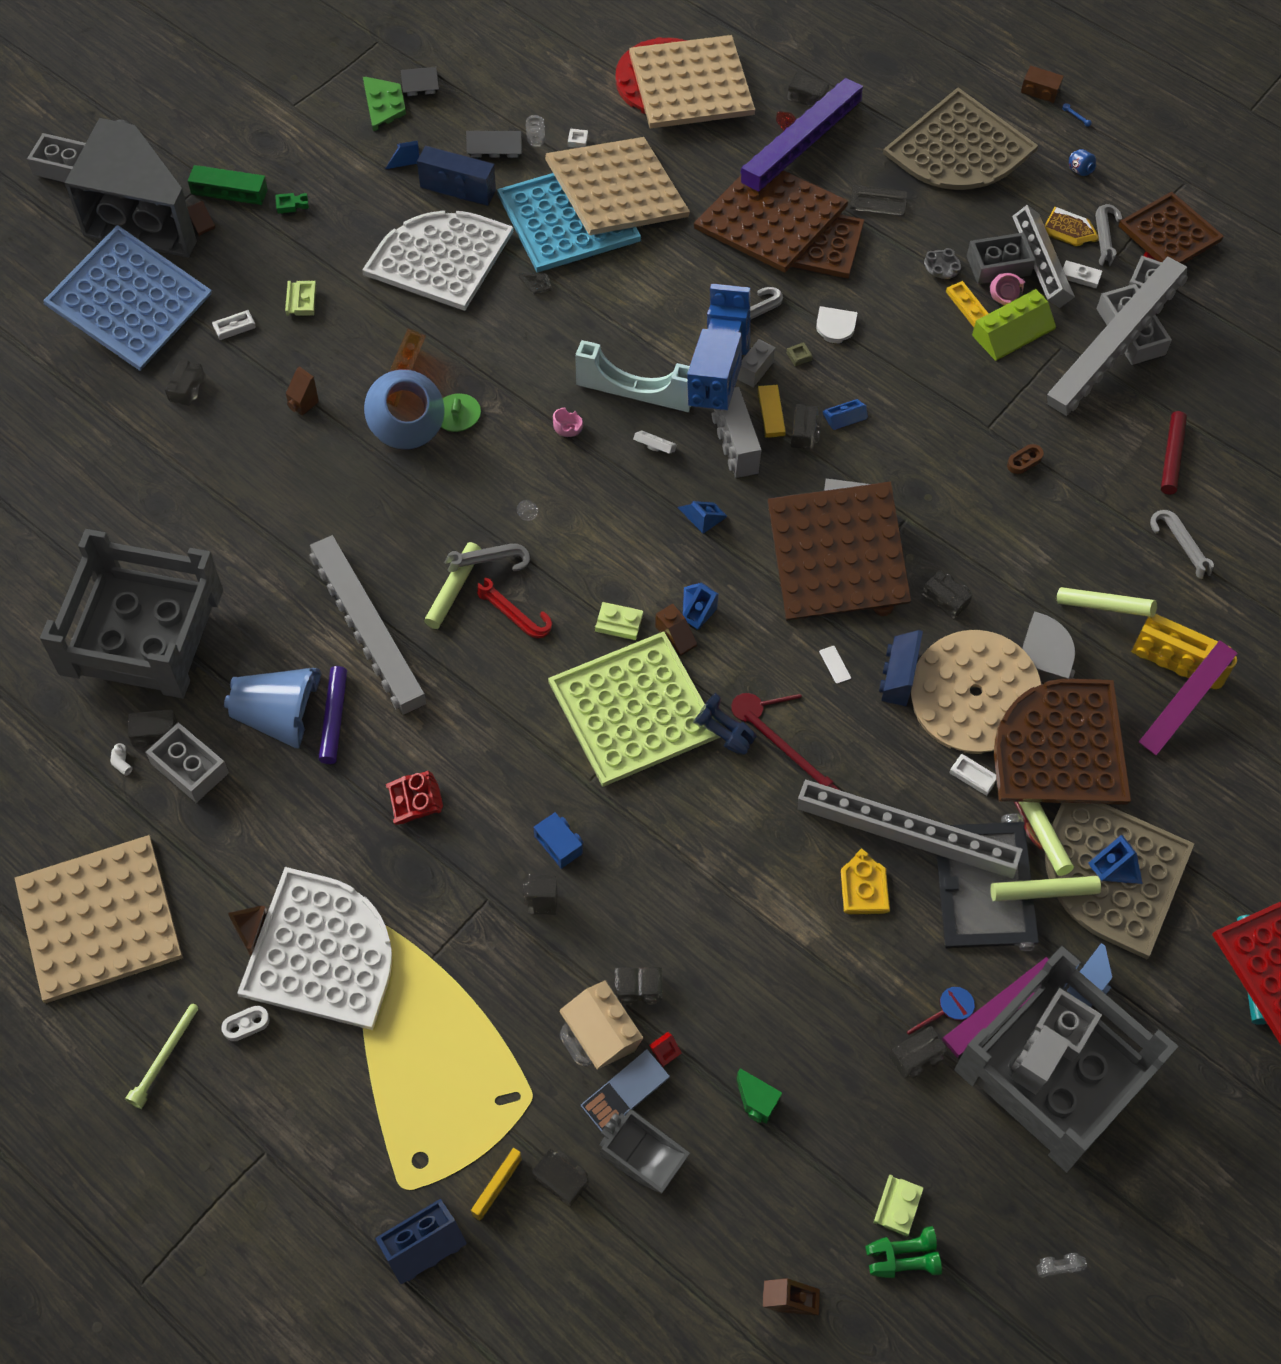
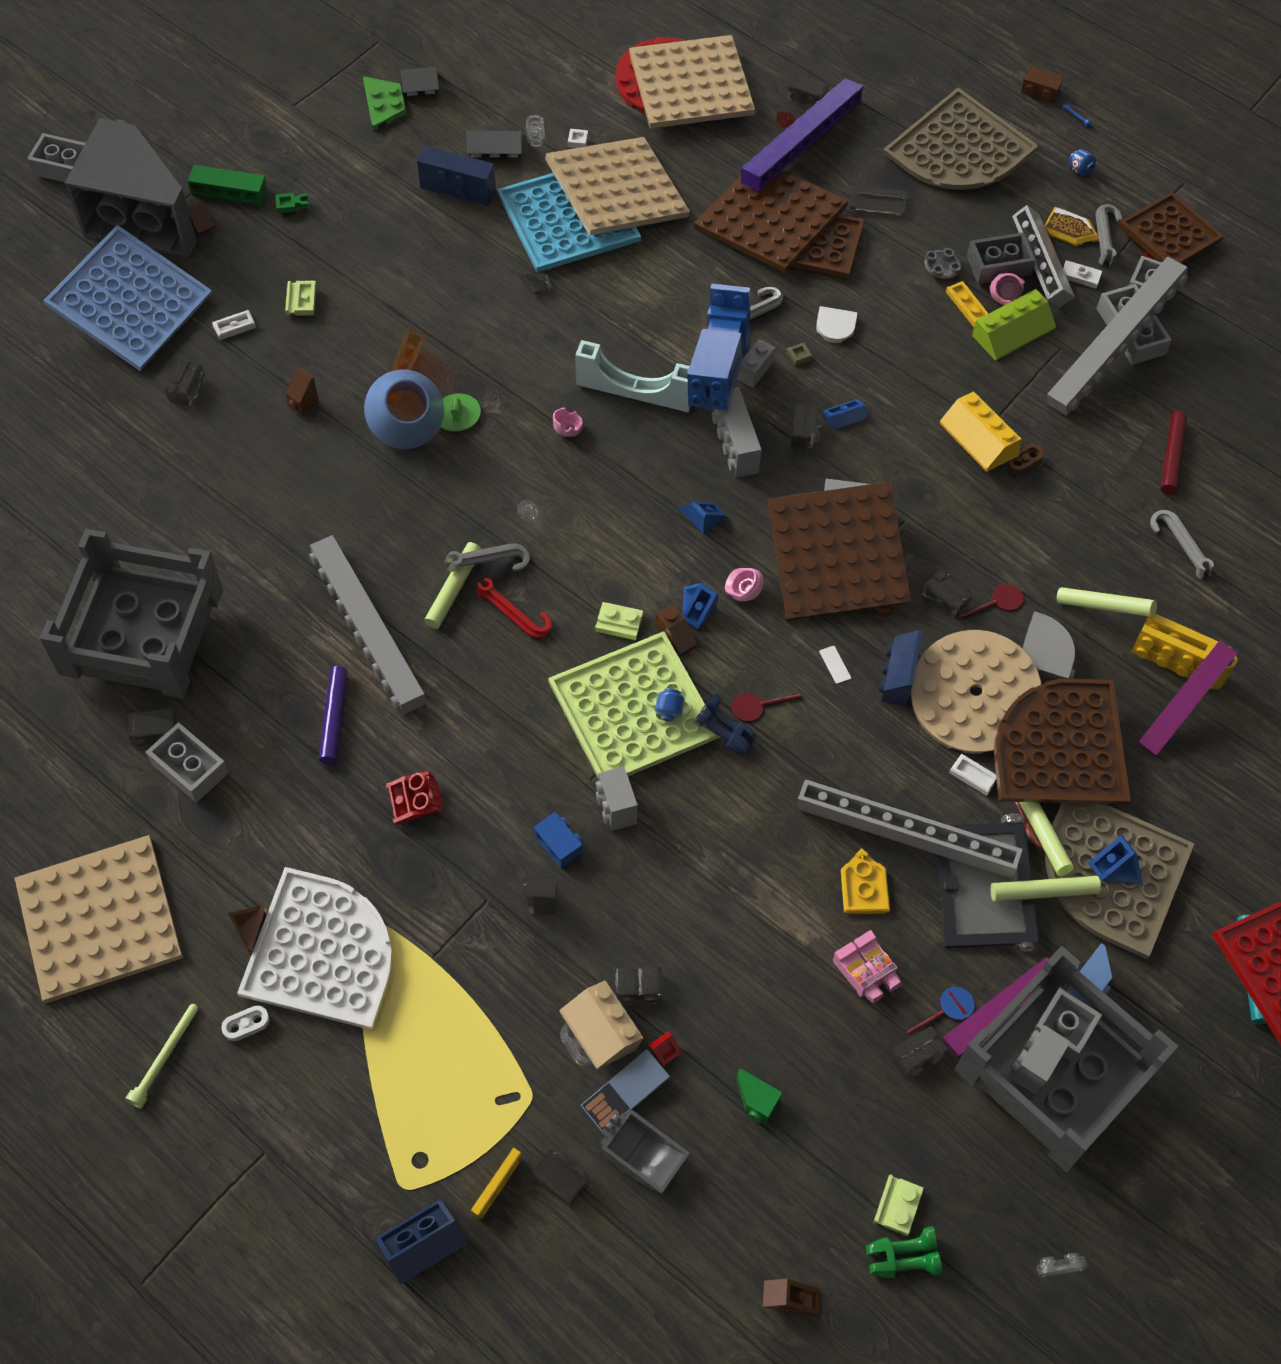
white arm [110,743,133,776] -> none
medium blue cone [224,668,322,748] -> none
white plate [362,211,514,311] -> none
blue slope [385,141,419,169] -> none
white plate [633,431,677,453] -> none
dark red bar [744,710,841,791] -> none
yellow tile [758,385,785,437] -> none
none -> light grey brick [595,766,638,831]
none -> blue head [655,688,685,722]
none -> bright pink hat [725,568,764,601]
none -> bright pink hips [833,930,901,1003]
none -> yellow slope [940,392,1021,472]
none -> dark red piece [960,584,1023,618]

